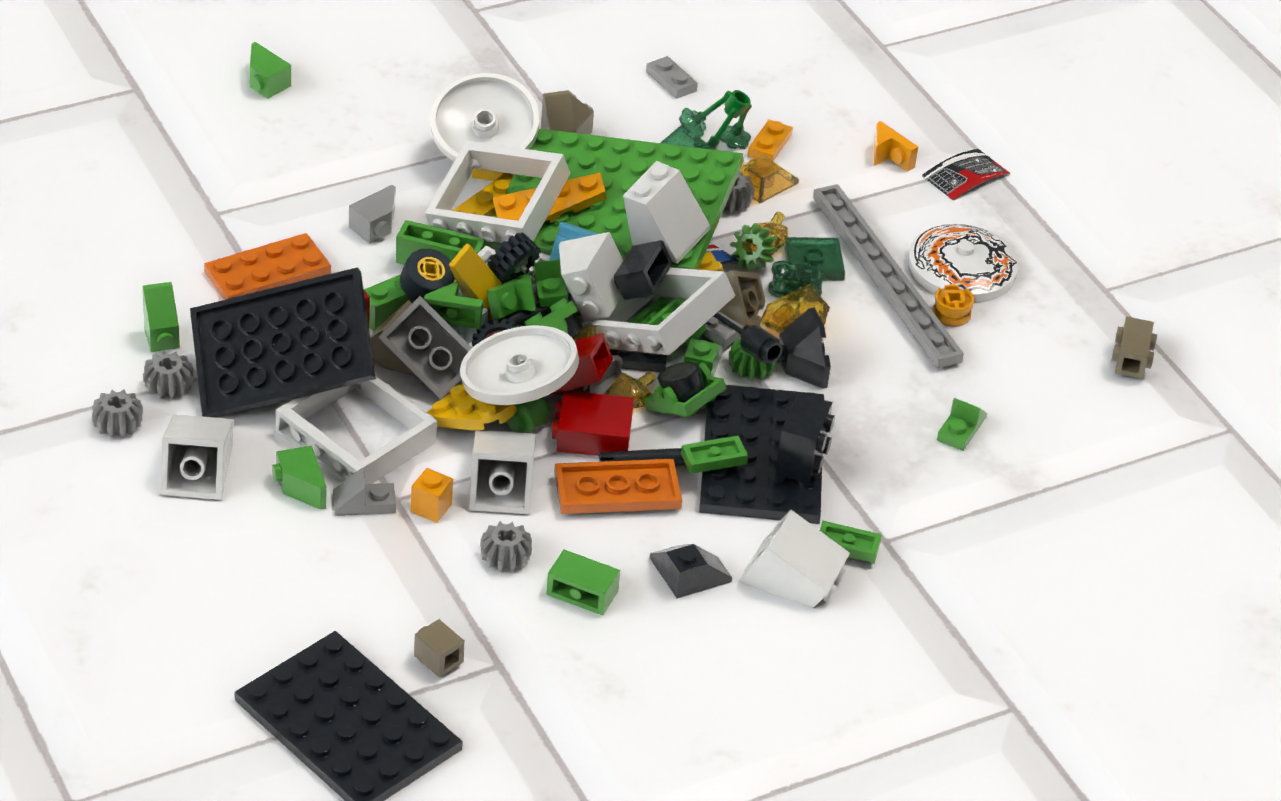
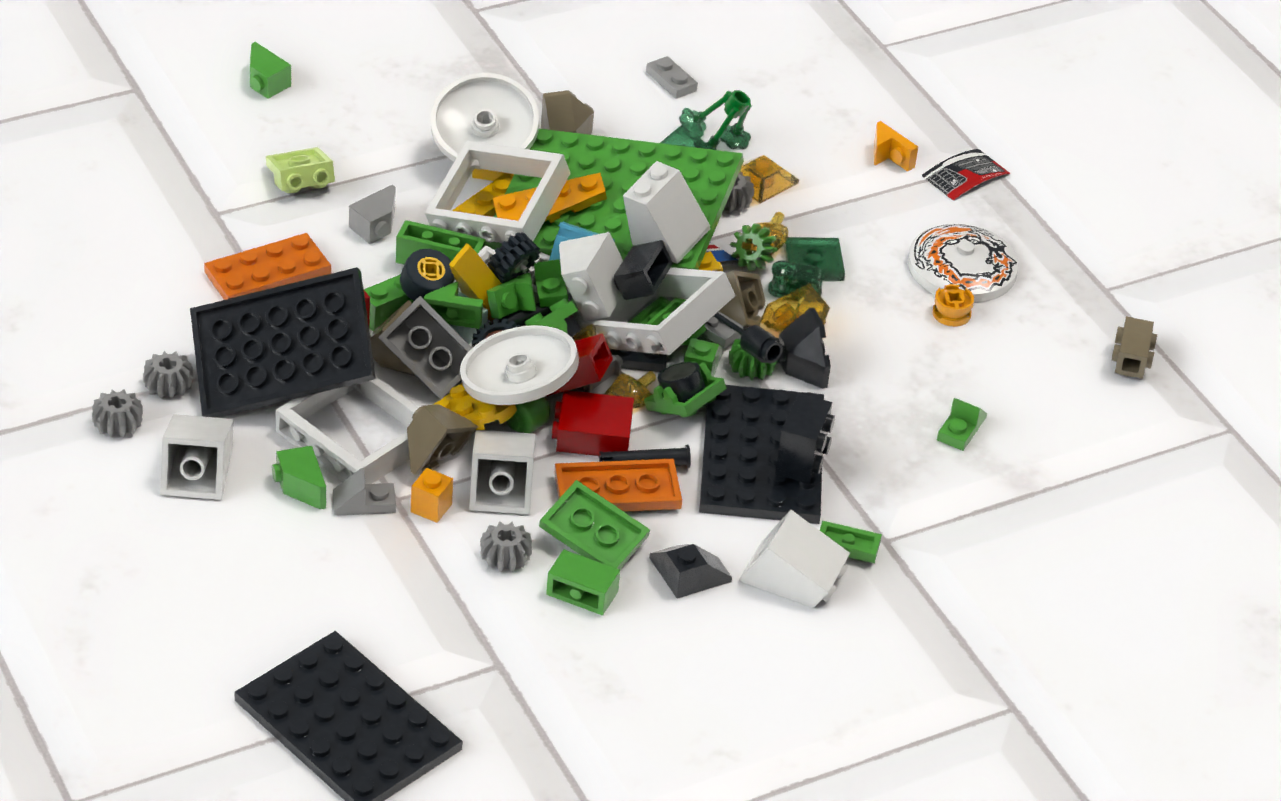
bright green slope [142,282,180,352] -> none
dark tan brick [414,619,465,678] -> none
bright green plate [681,436,748,474] -> none
light orange plate [747,119,793,164] -> none
light grey plate [813,184,964,368] -> none
none -> yellowish green plate [265,147,335,193]
none -> dark tan slope [407,404,478,475]
none -> bright green plate [539,480,650,570]

